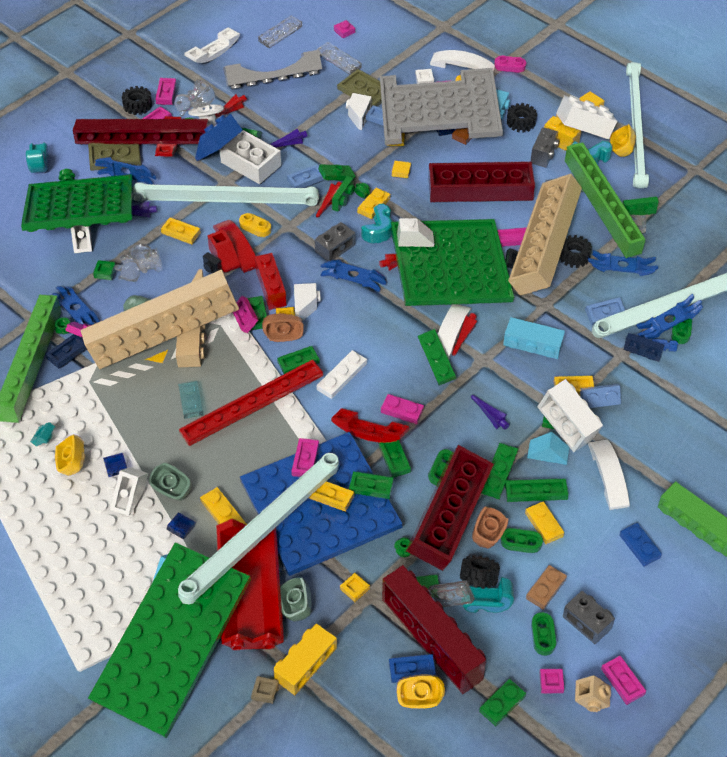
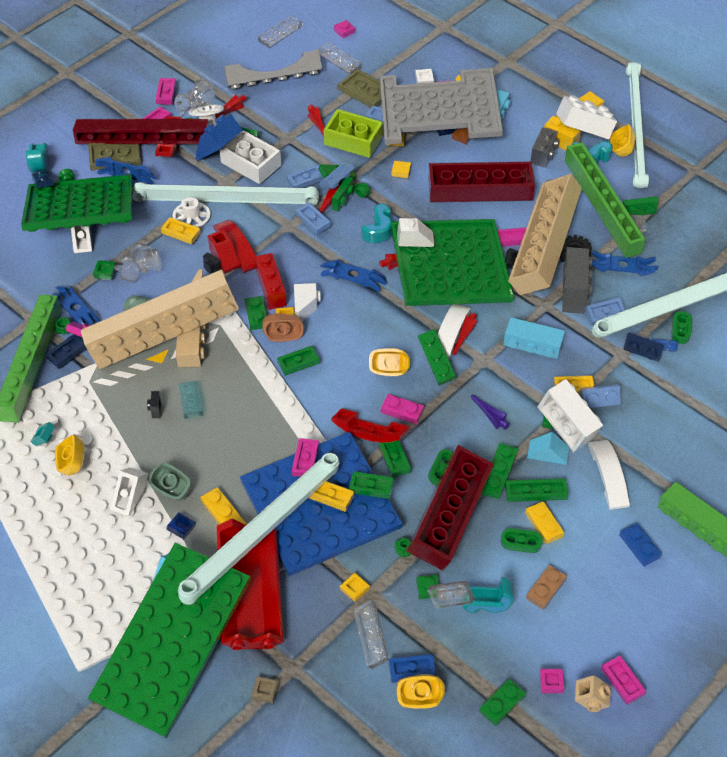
clear blue tile [103,453,127,477] -> none
black tyre [121,86,152,115] -> none
dark purple piece [132,201,158,218] -> none
red tile [179,360,323,446] -> none
white slope [184,27,240,63] -> none
dark pink plate [233,296,258,333] -> none
yellow plate [239,213,271,237] -> none
dark purple piece [269,128,308,148] -> none
yellow brick [274,623,337,695] -> none
sand green piece [280,577,312,622] -> none
flat silver brick [315,222,355,261] -> none
white plate [317,350,367,399] -> none
white slope [346,93,372,130] -> none
yellow plate [357,188,391,219] -> none
dark red brick [382,565,486,695] -> none
white slope [430,50,495,71] -> none
black tyre [460,555,500,589] -> none
nougat piece [472,506,508,549] -> none
dark pink plate [494,55,526,73] -> none
black tyre [507,103,537,133] -> none
green plate [531,612,556,656] -> none
flat silver brick [562,591,615,644] -> none
blue piece [636,294,703,339] -> none
none -> dark blue plate [32,170,54,188]
none -> black plate [147,391,161,418]
none -> white wheel [172,197,211,227]
none -> medium blue plate [295,202,331,235]
none -> red piece [307,105,324,137]
none -> medium blue plate [319,162,355,189]
none -> lime brick [324,109,383,158]
none -> clear plate [353,600,389,669]
none -> yellow piece [369,349,410,376]
none -> dark grey brick [562,247,592,314]

